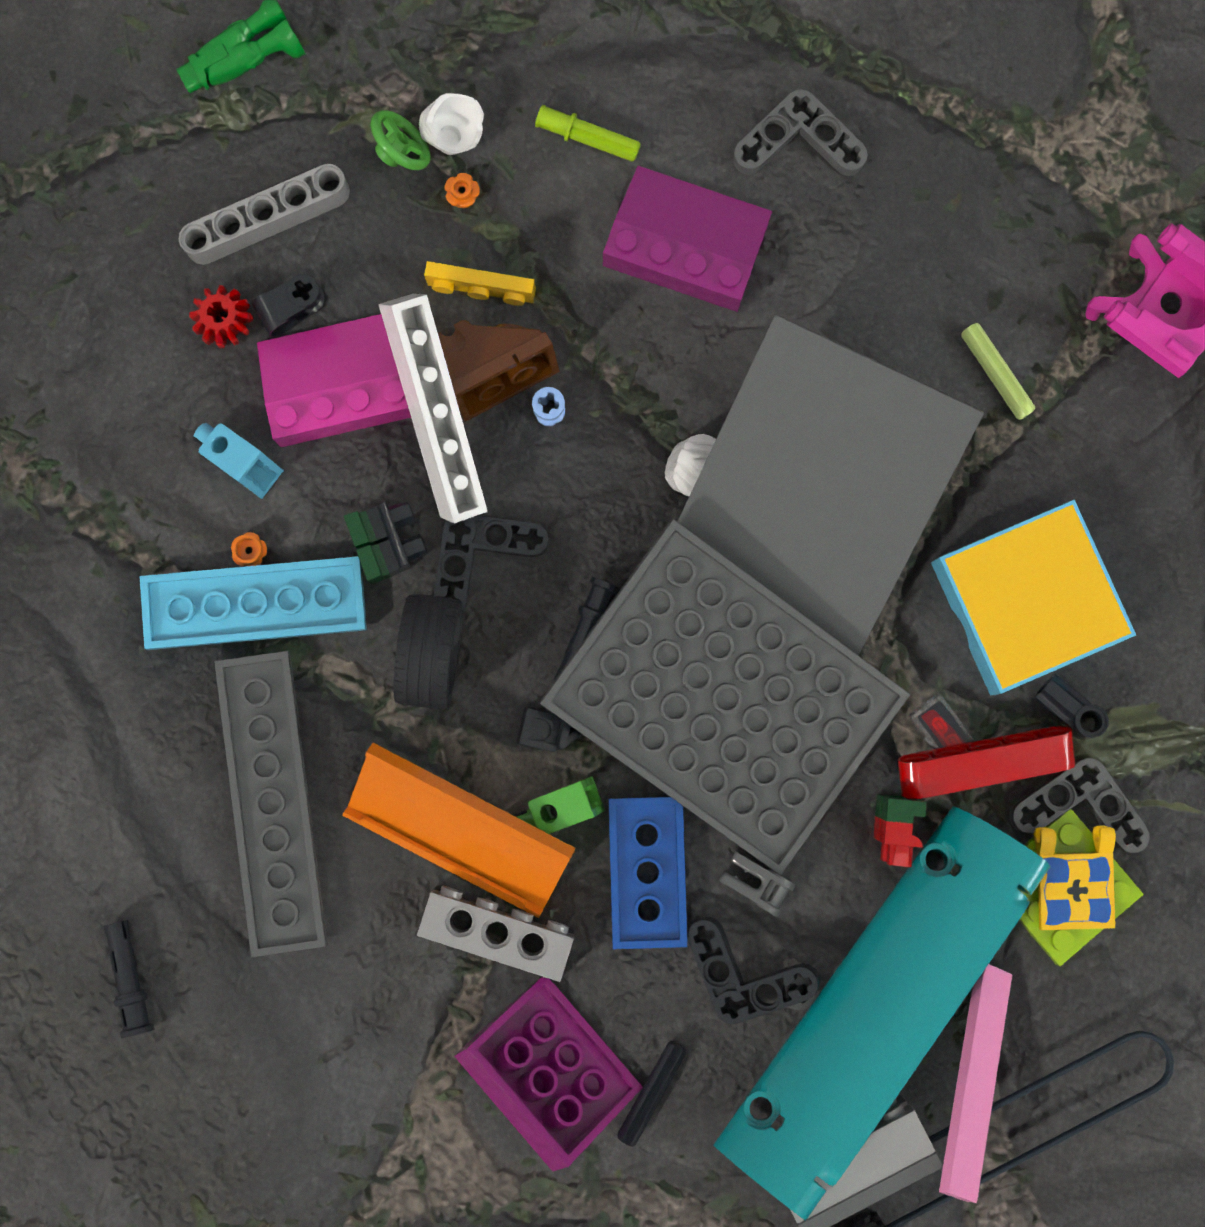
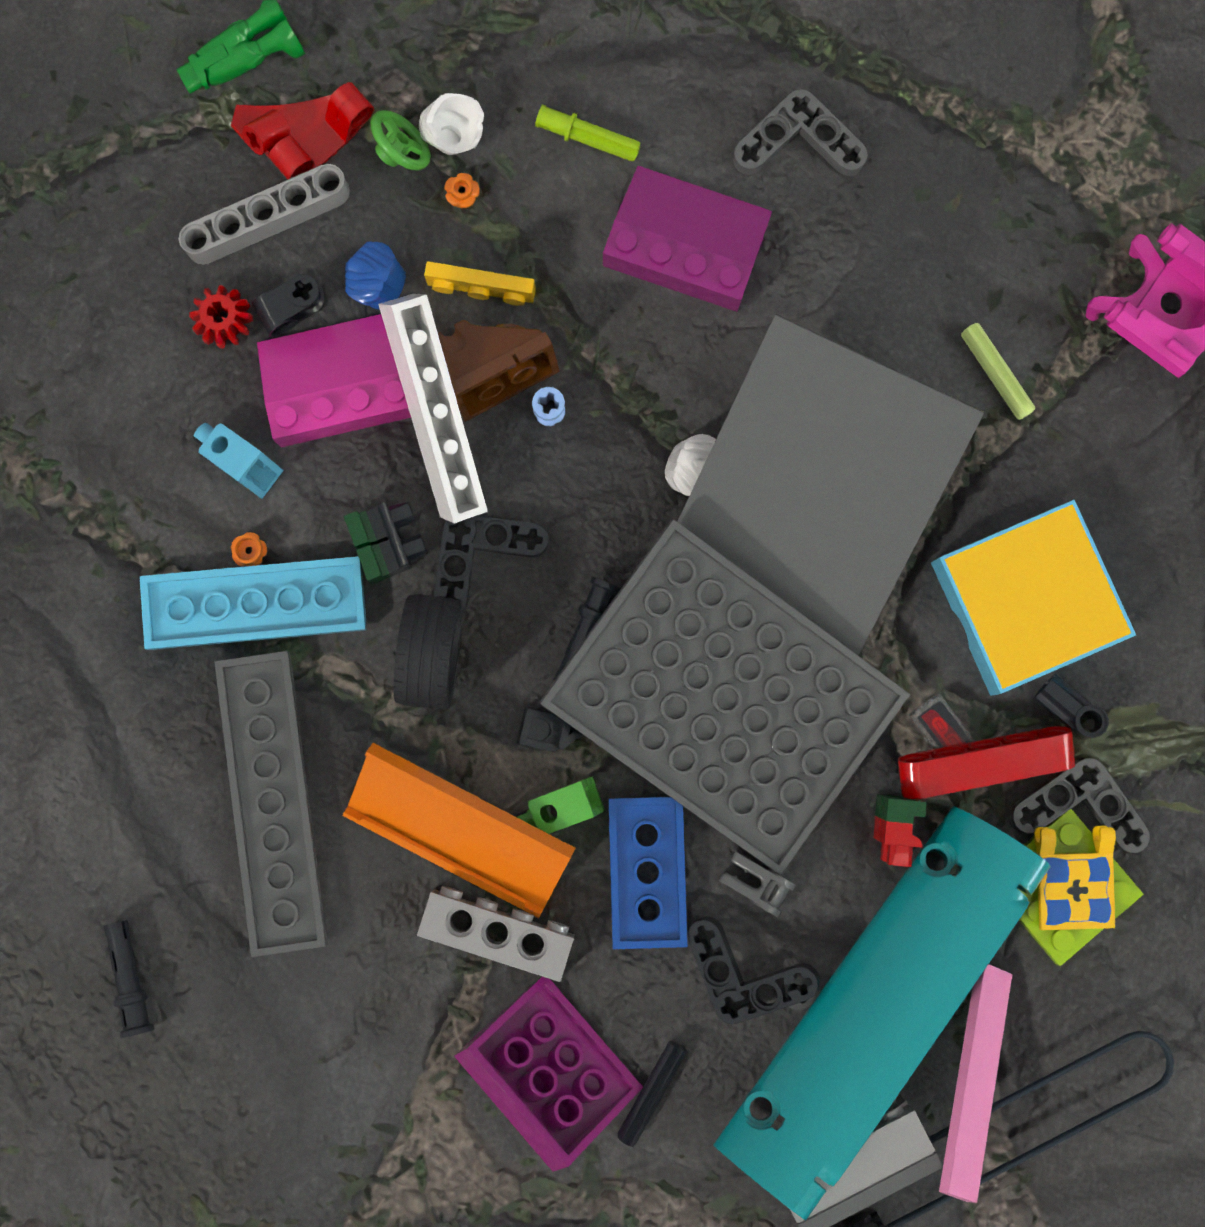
none -> red panel [231,82,374,180]
none -> blue hair [345,242,406,310]

